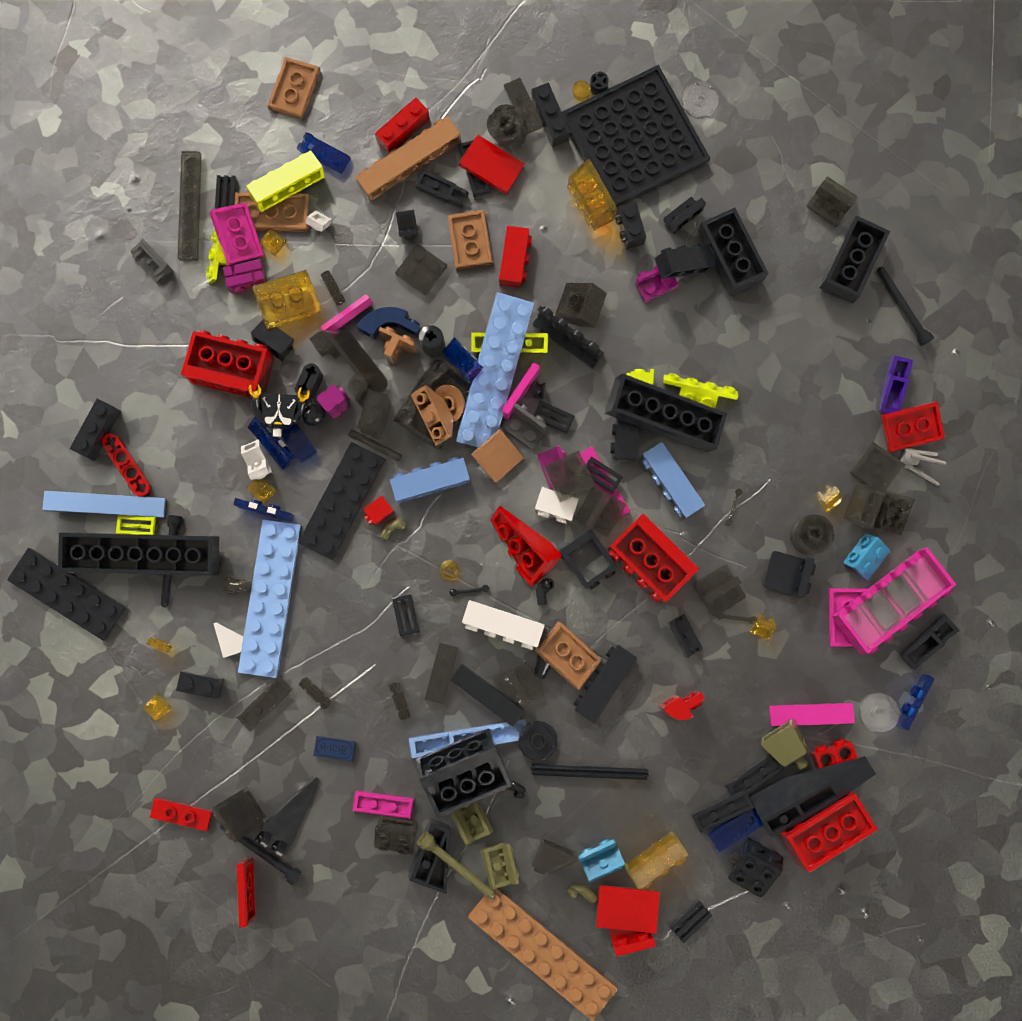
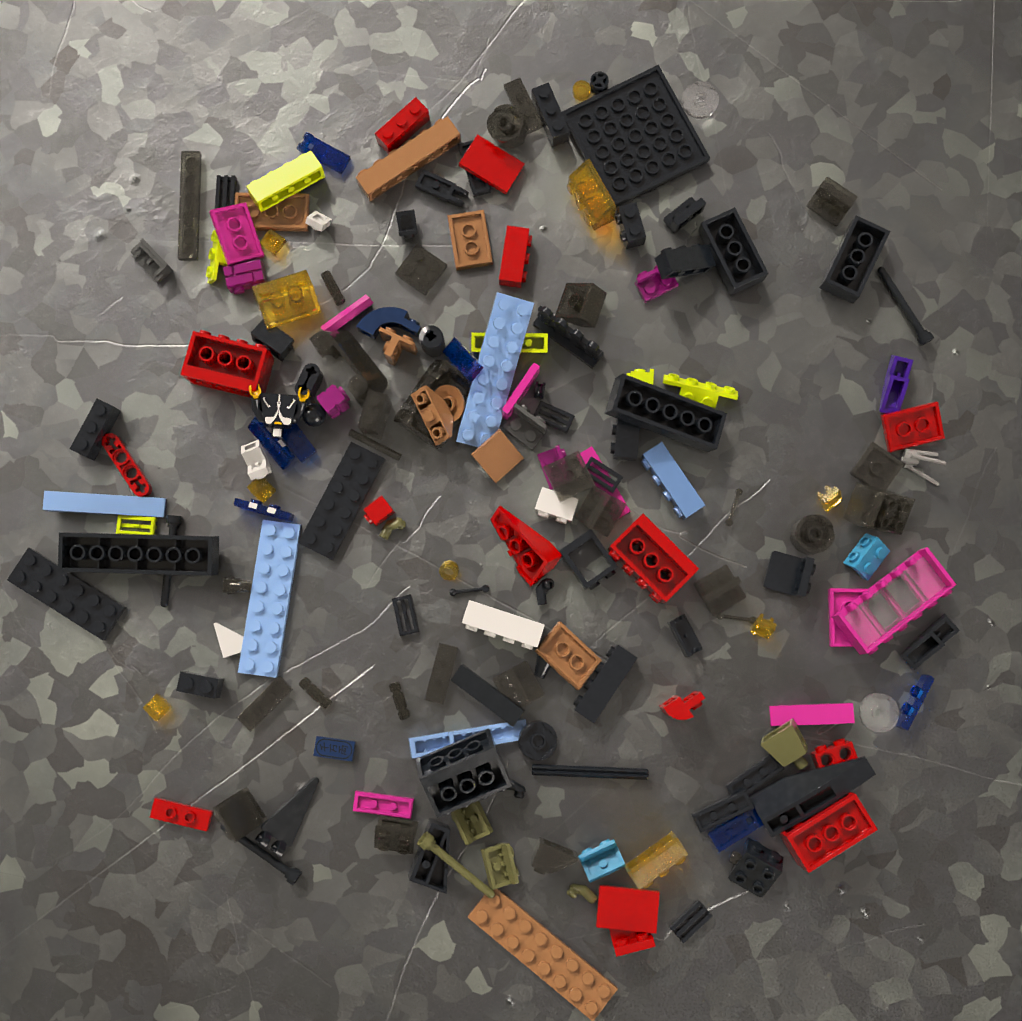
clear yellow tile [146,637,172,653] -> none
red tile [237,857,256,928] -> none
medium nougat tile [267,57,320,119] -> none
medium blue brick [390,456,470,504] -> none

